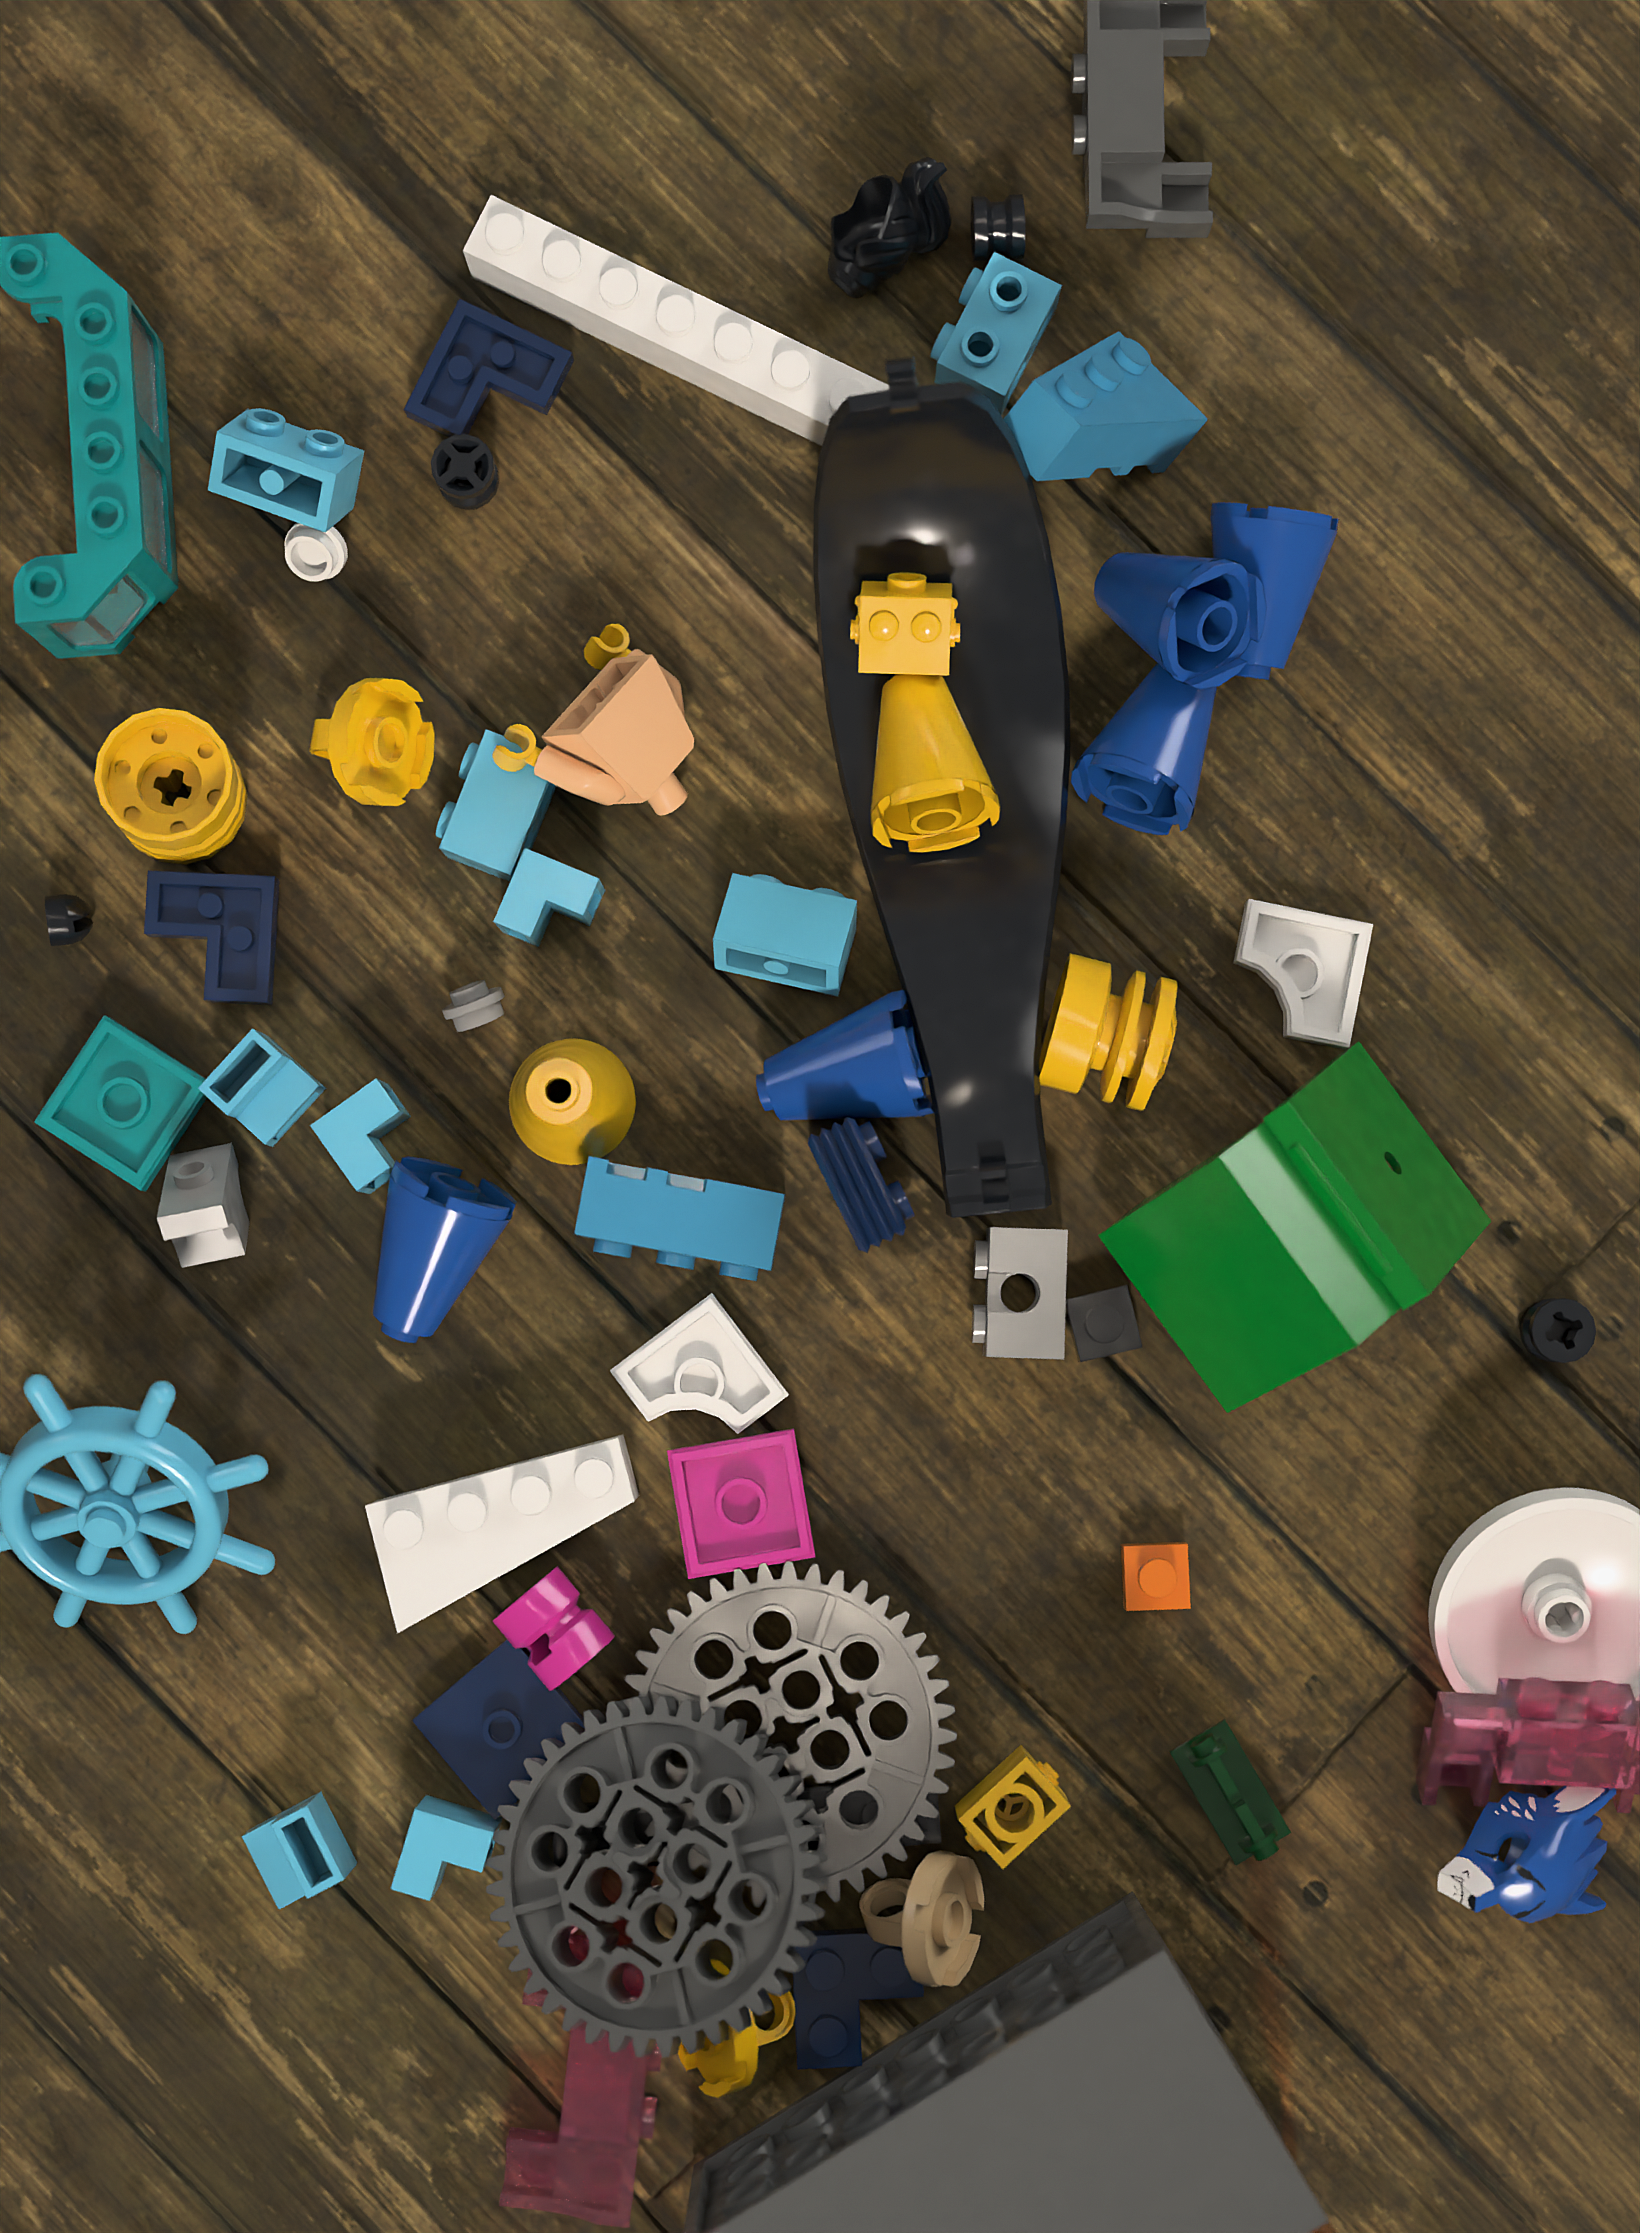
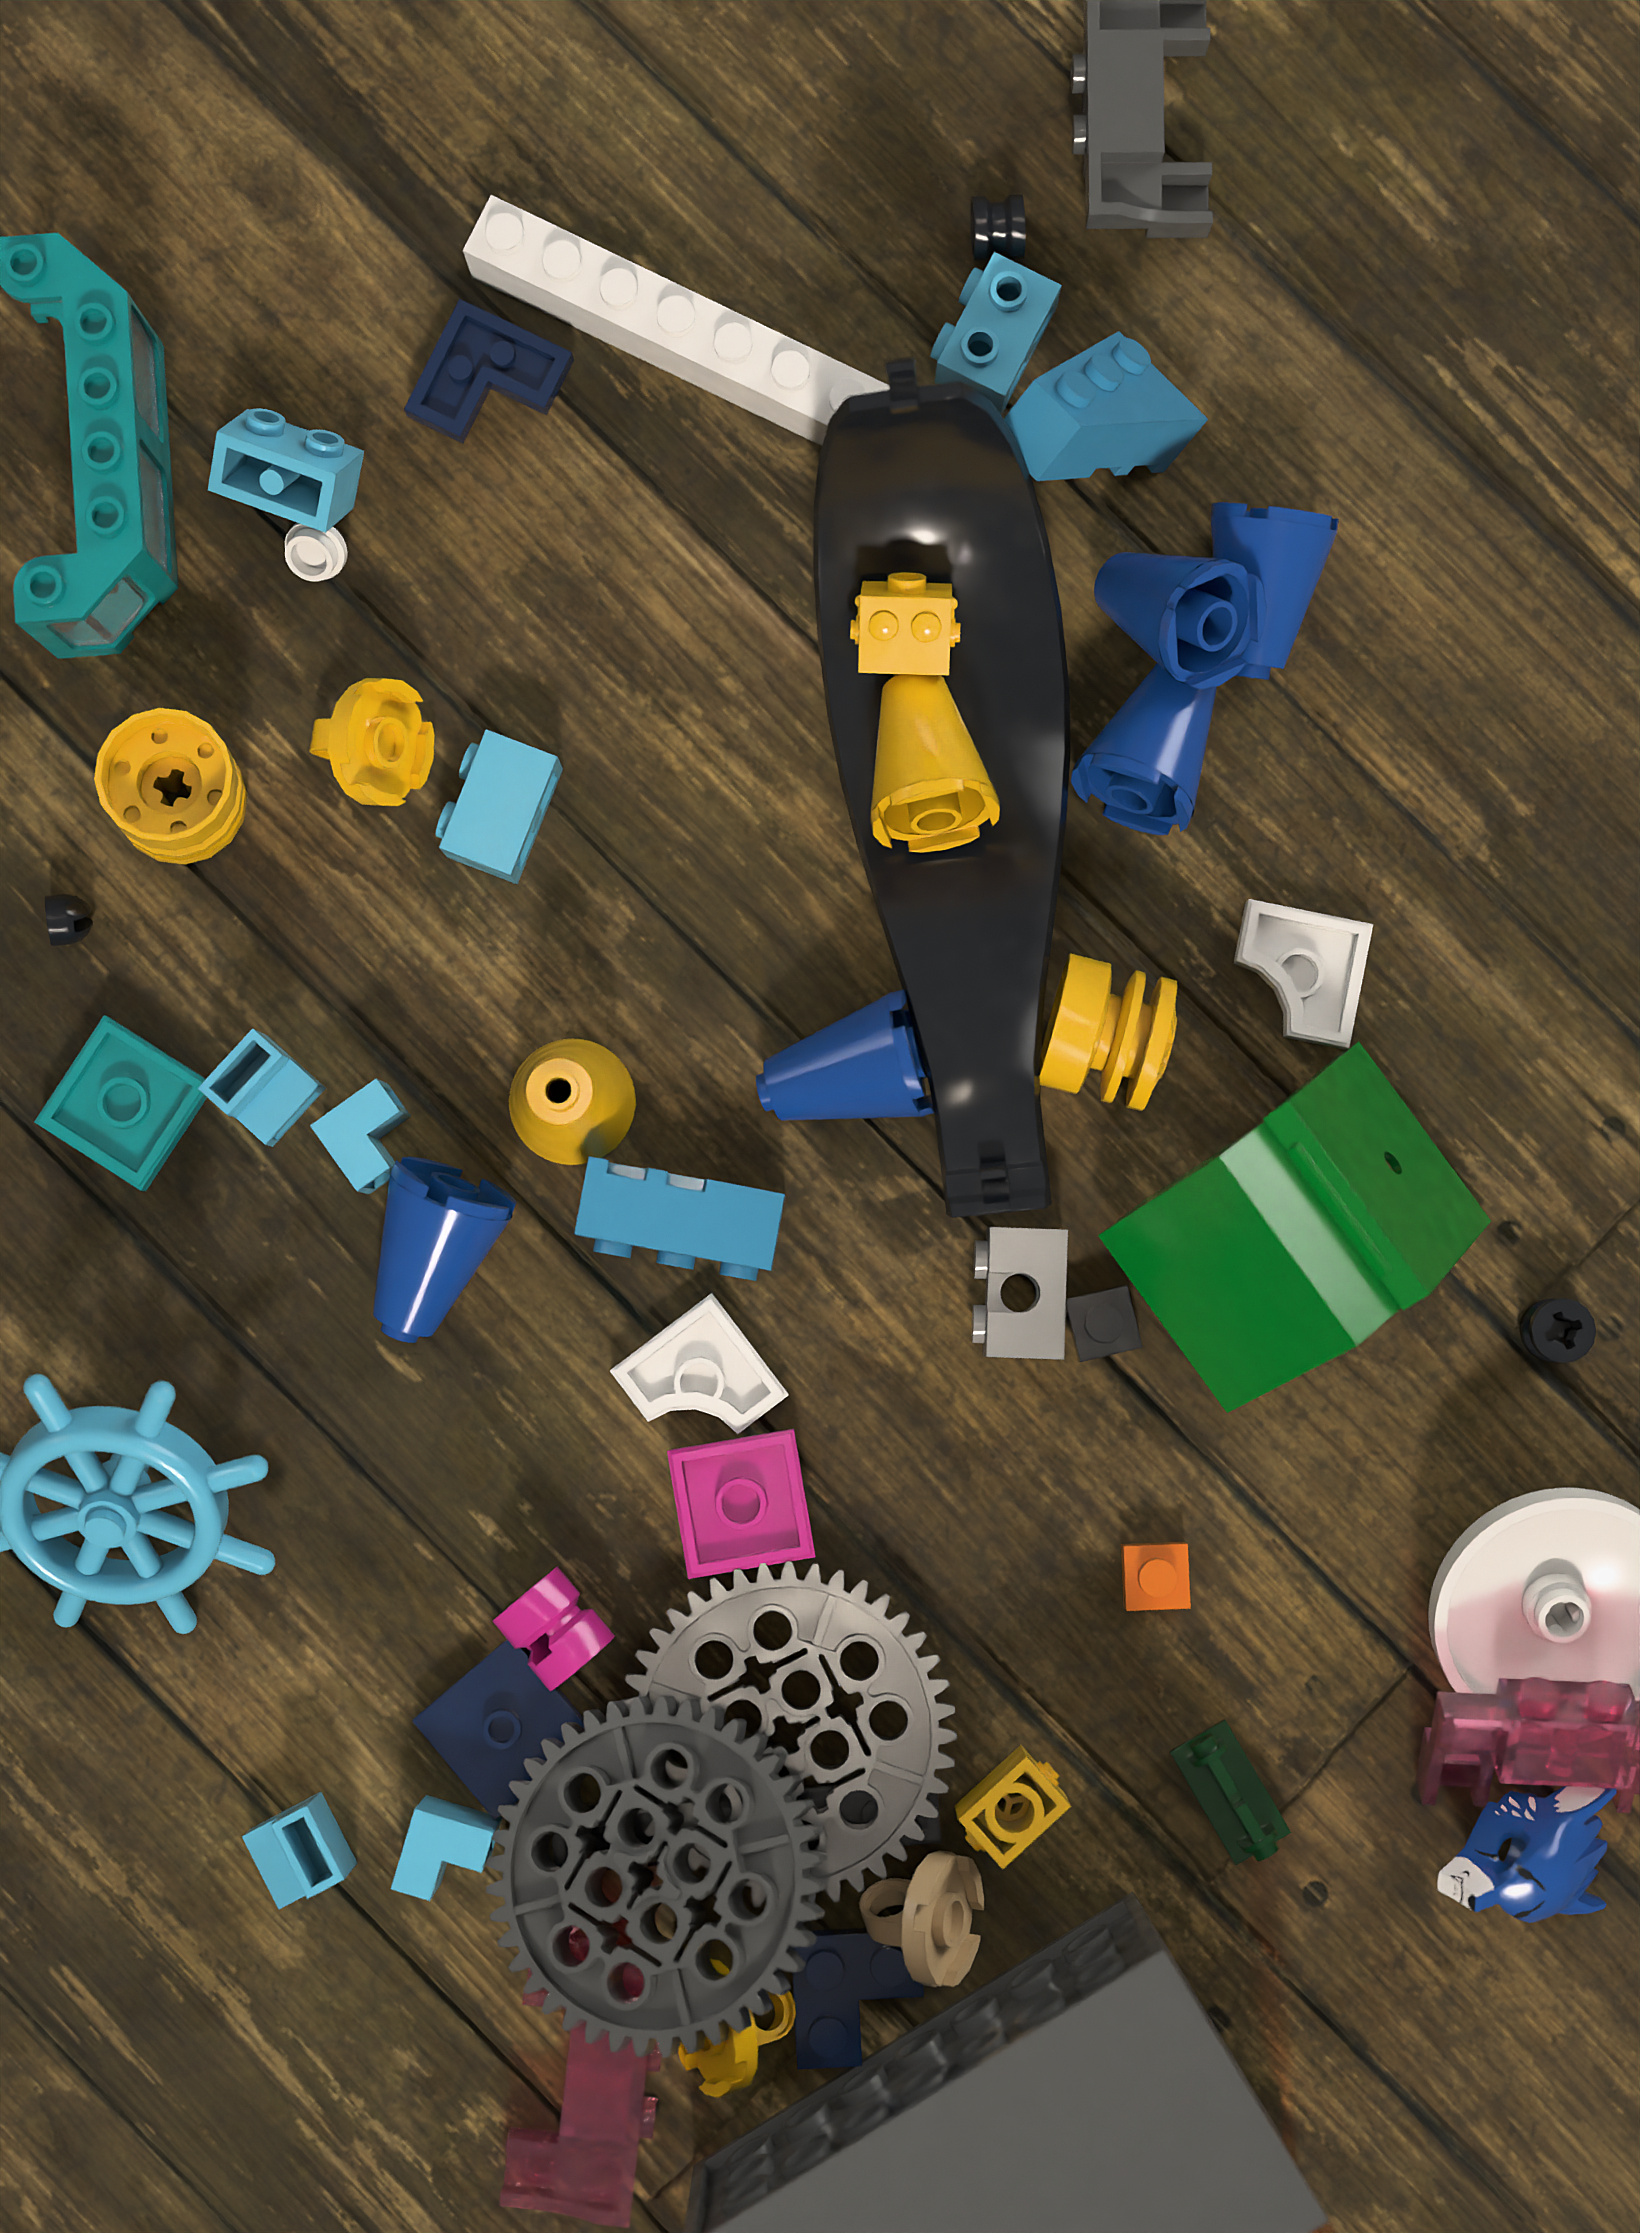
dark blue plate [144,871,280,1005] -> none
light grey brick [157,1143,250,1268] -> none
white wedge [365,1434,639,1633] -> none
black wheel [431,434,500,510] -> none
light grey plate [442,980,505,1032] -> none
light nougat torso [492,624,694,816] -> none
medium azure piece [493,848,605,947] -> none
medium azure brick [713,873,857,996] -> none
dark blue brick [807,1117,915,1253] -> none
black hair [828,157,952,299] -> none

